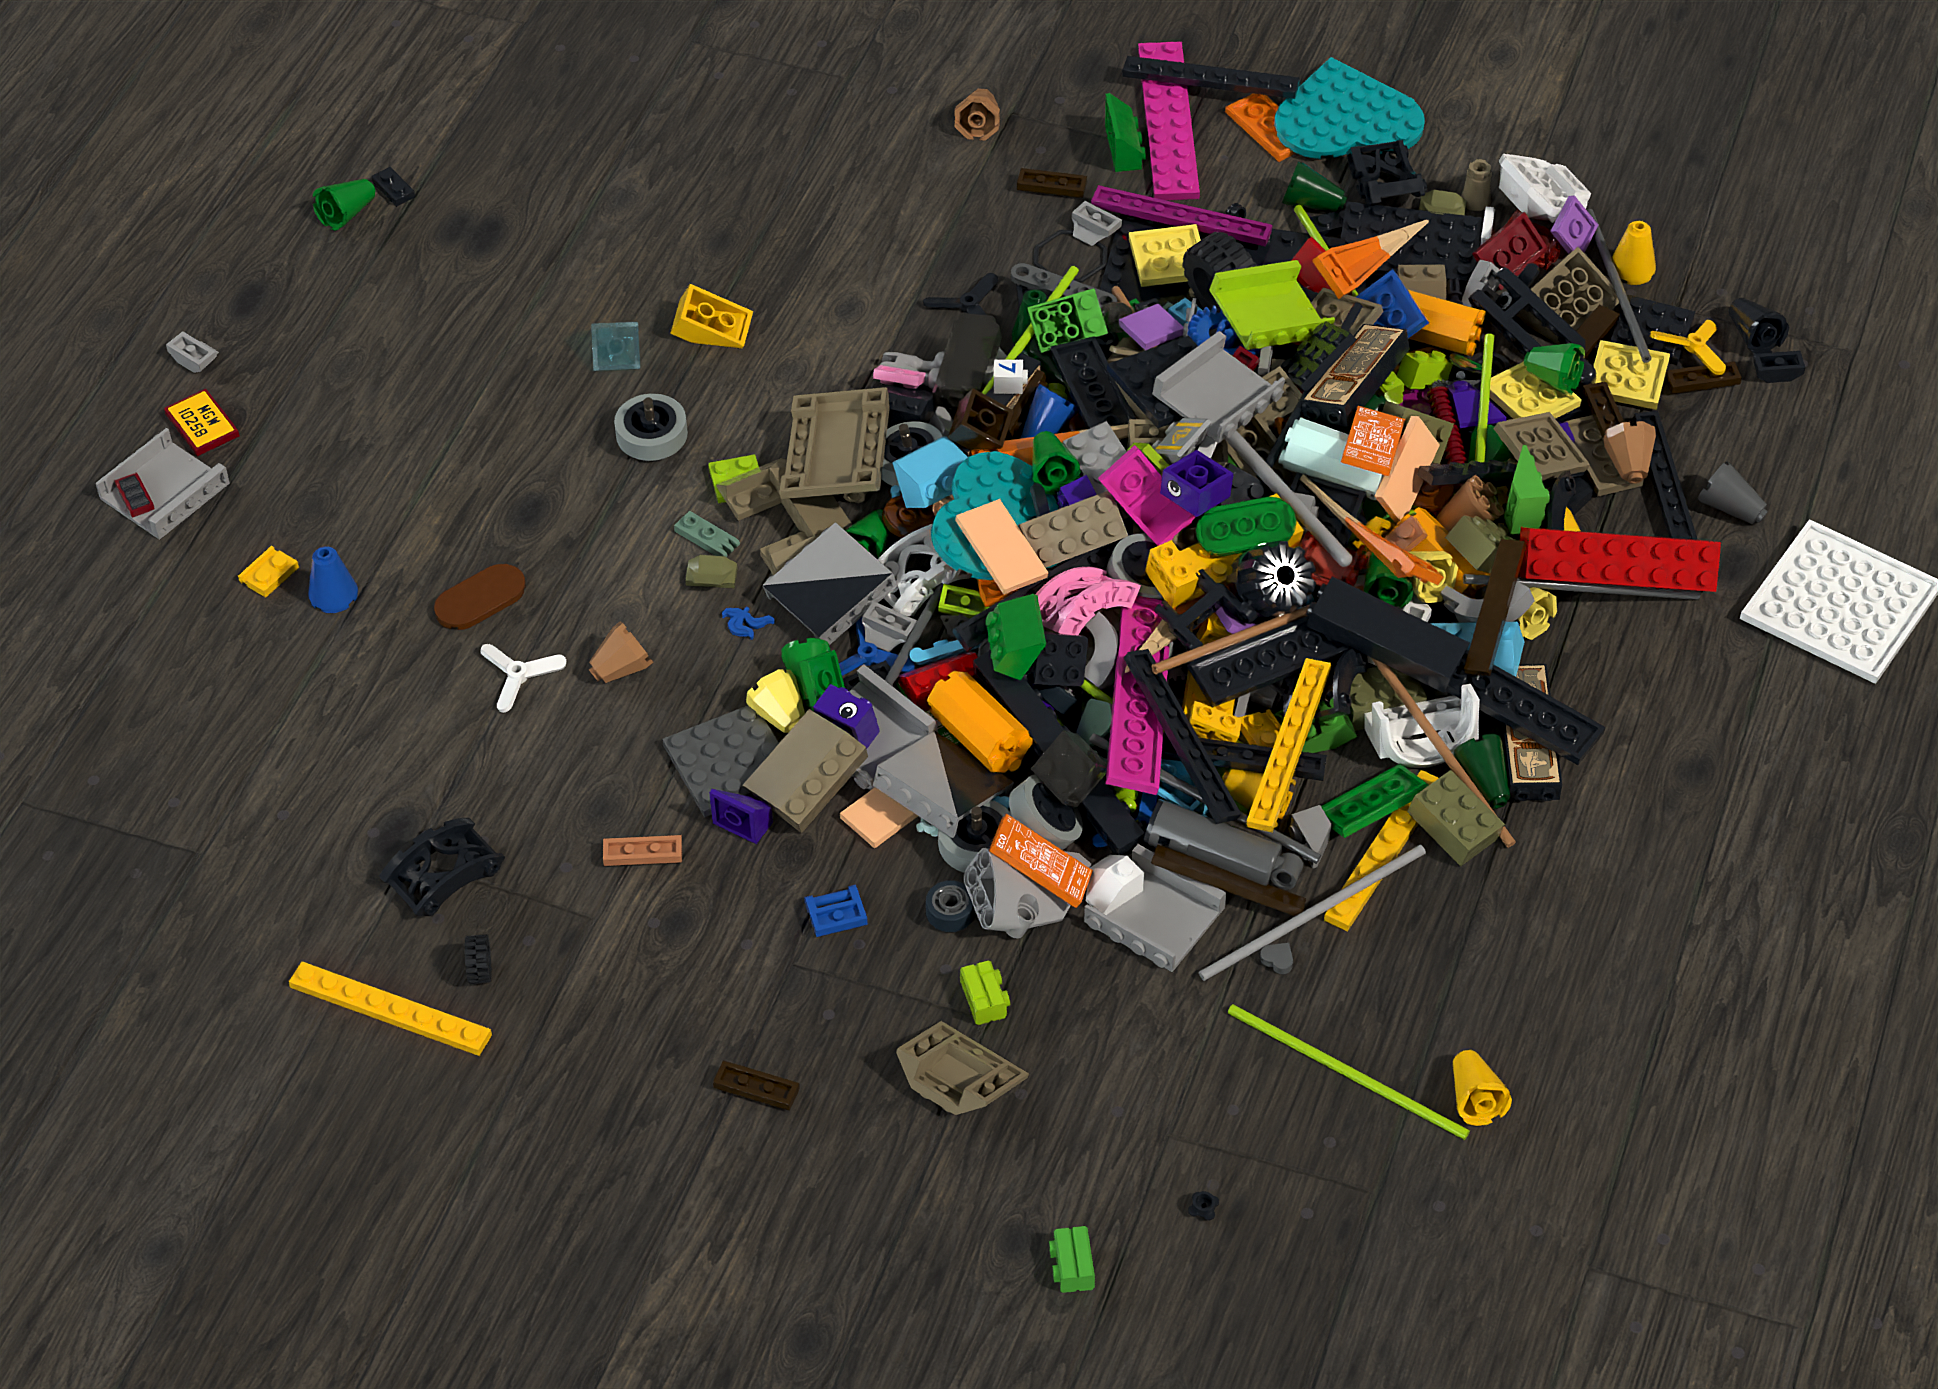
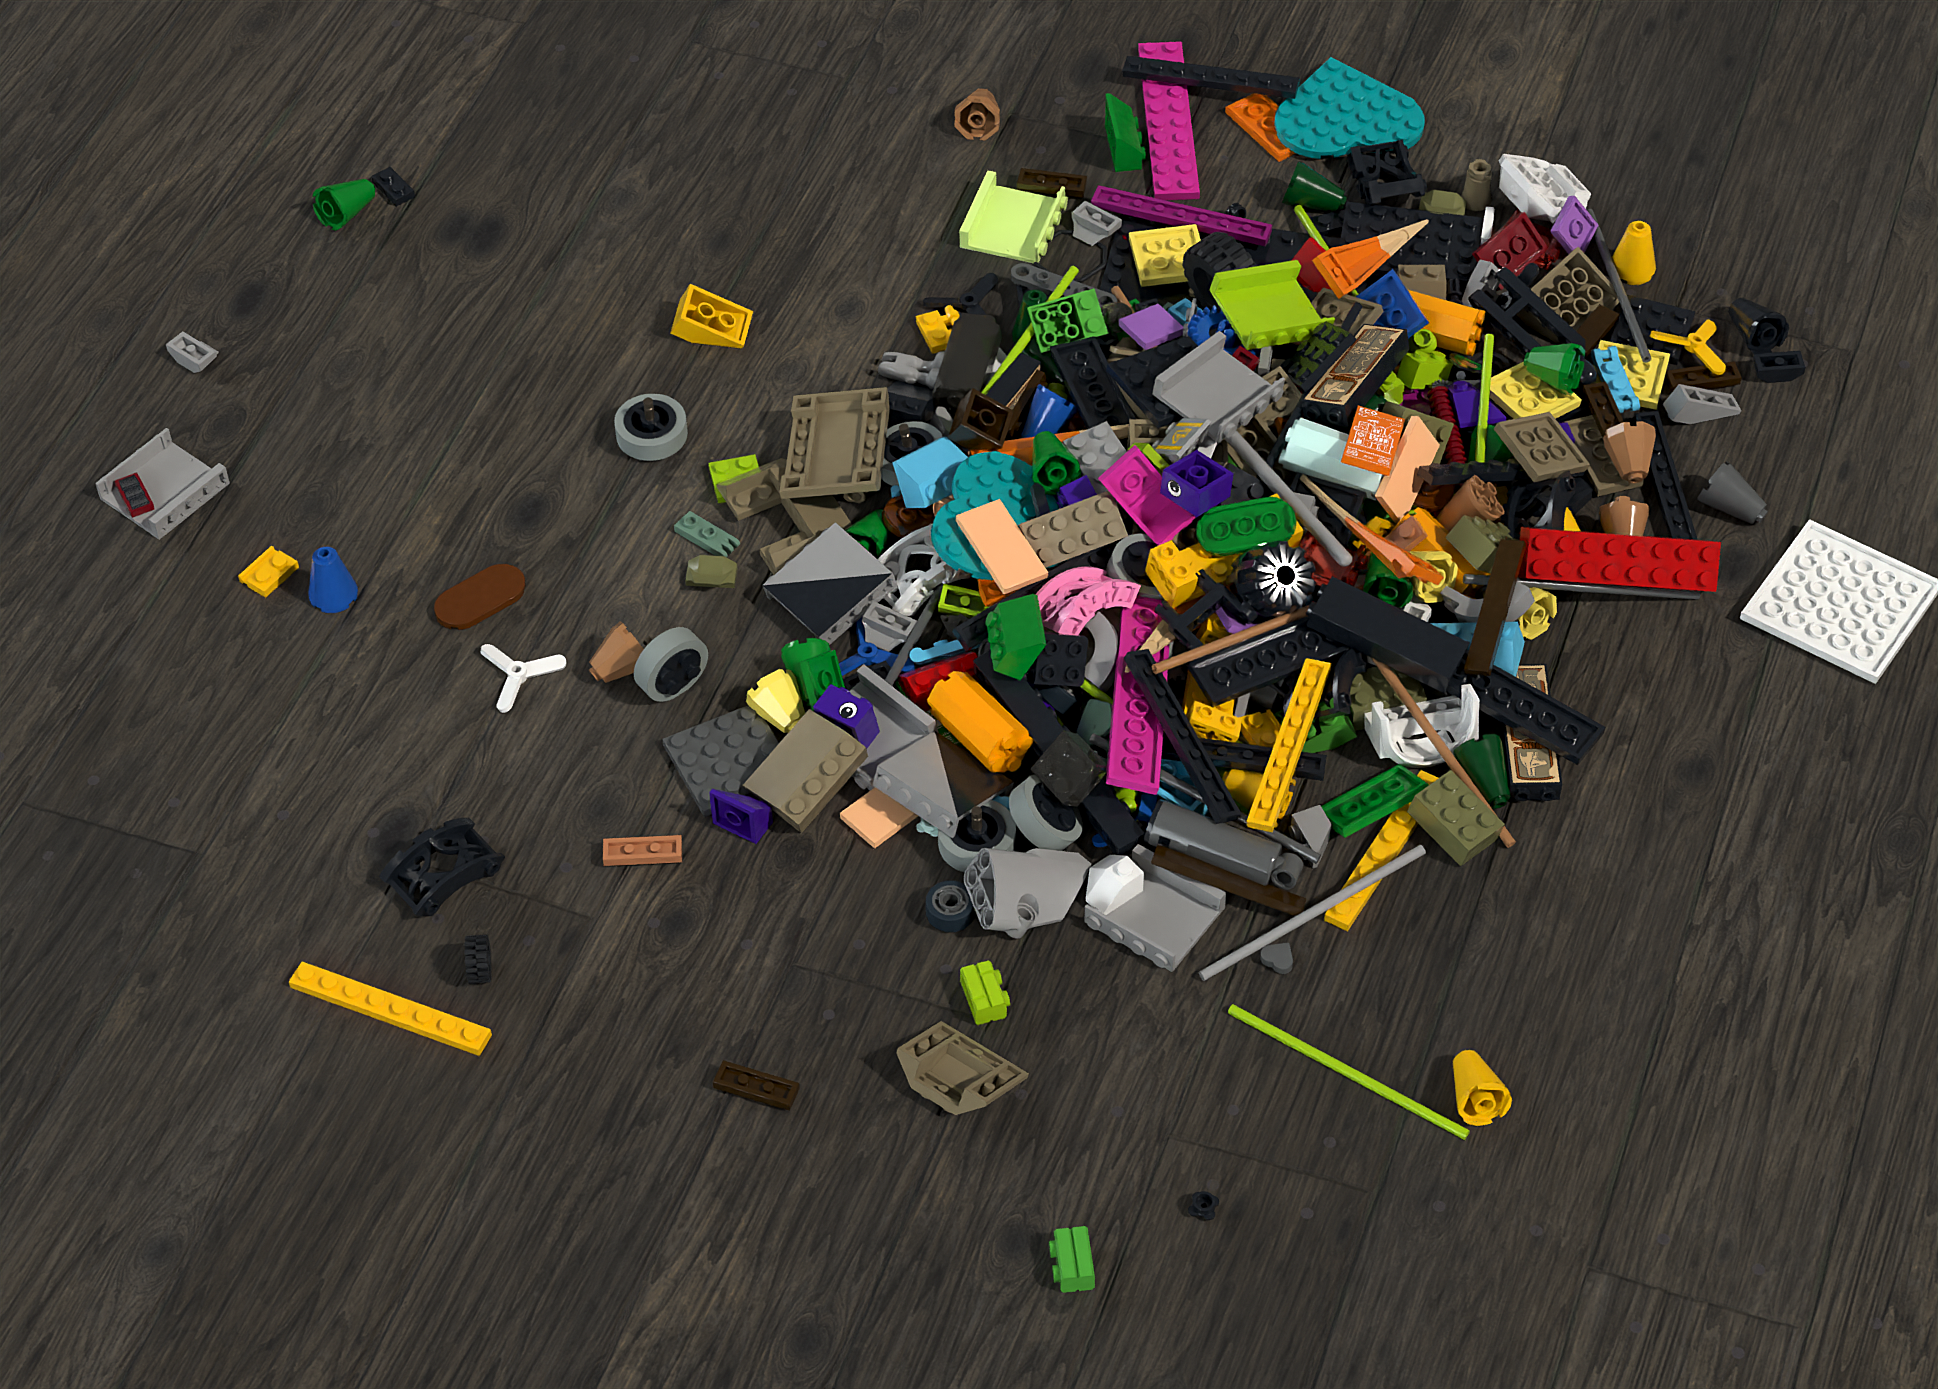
tile [164,388,240,456] -> none
clear light blue slope [591,322,641,371] -> none
blue piece [722,607,774,640] -> none
blue plate [804,885,868,937] -> none
bright pink plate [873,365,926,388] -> none
orange tile [989,813,1093,908] -> none
white brick [994,360,1028,394] -> none
bright green slope [1504,445,1550,534] -> none
none -> light grey wheel [634,627,708,702]
none -> yellow plate [916,305,969,354]
none -> yellowish green panel [959,171,1068,263]
none -> lime animal [1408,329,1437,353]
none -> medium azure plate [1591,346,1640,413]
none -> medium nougat cone [1599,496,1649,536]
none -> light grey slope [1663,384,1741,424]

